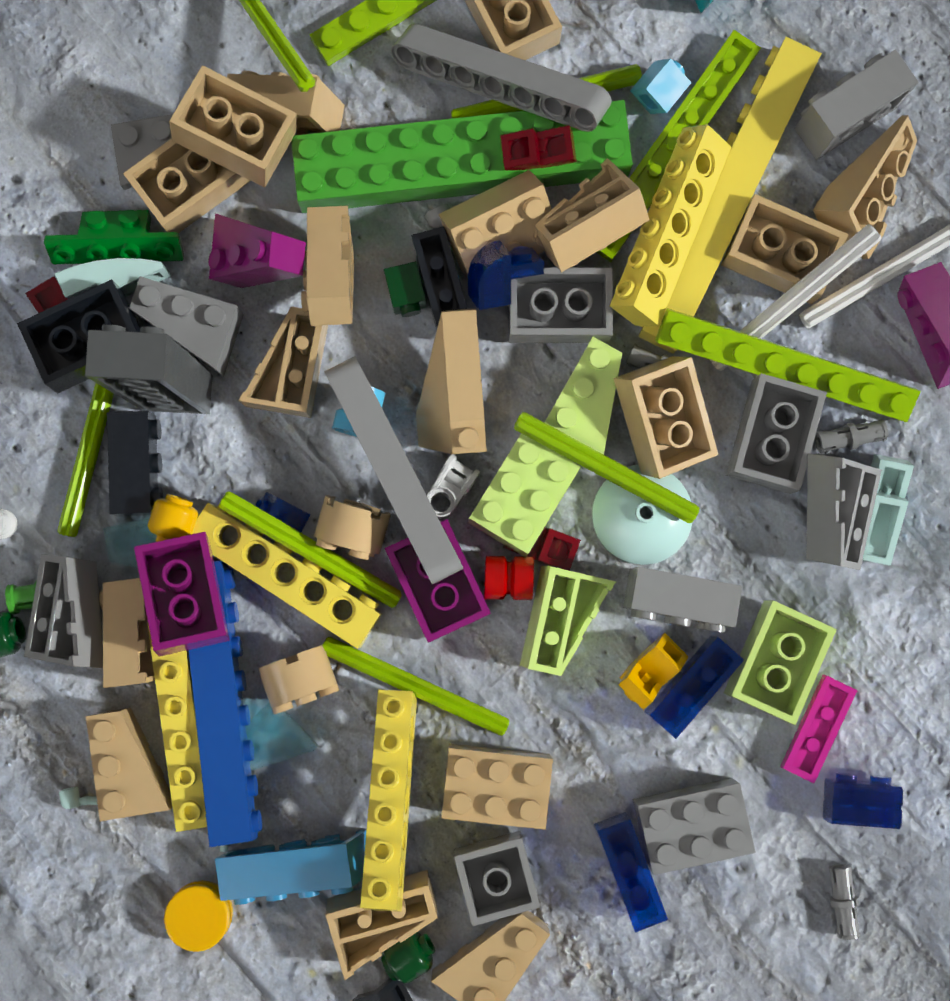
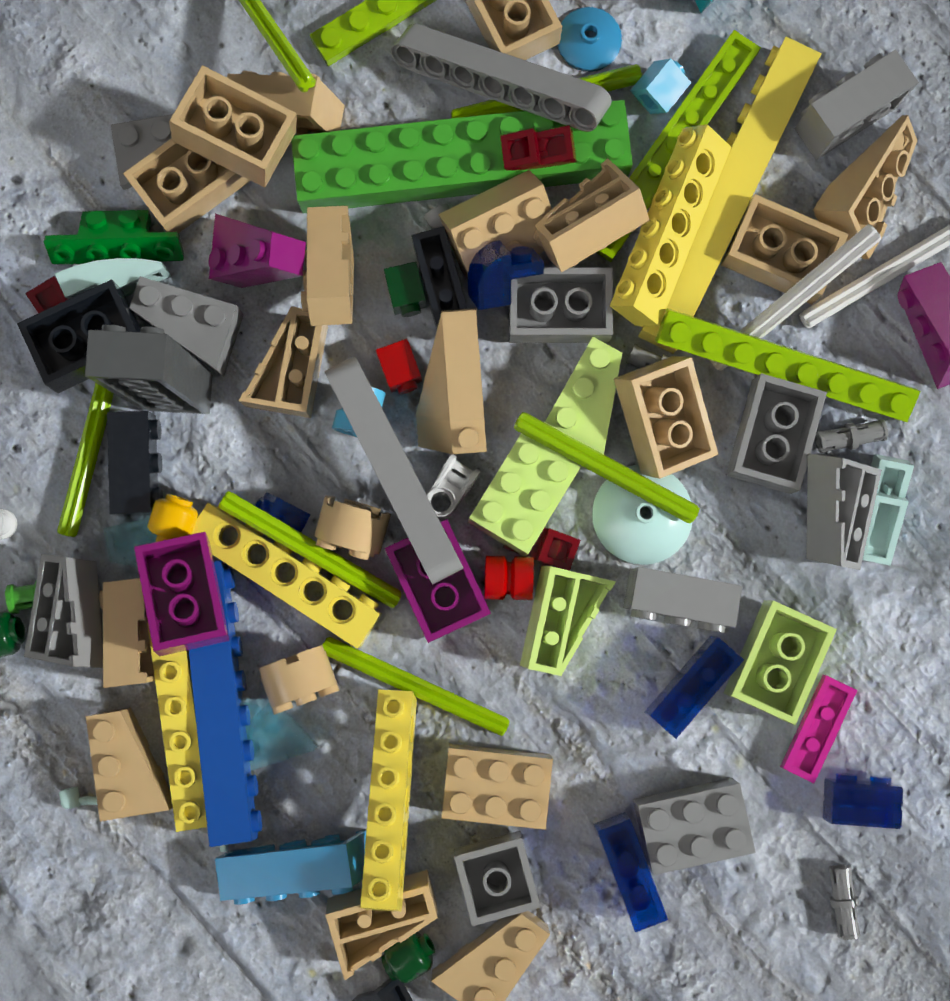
yellow head [164,880,233,952] -> none
yellow brick [618,632,689,710] -> none
none -> red brick [376,338,422,395]
none -> dark azure dish [557,7,622,72]

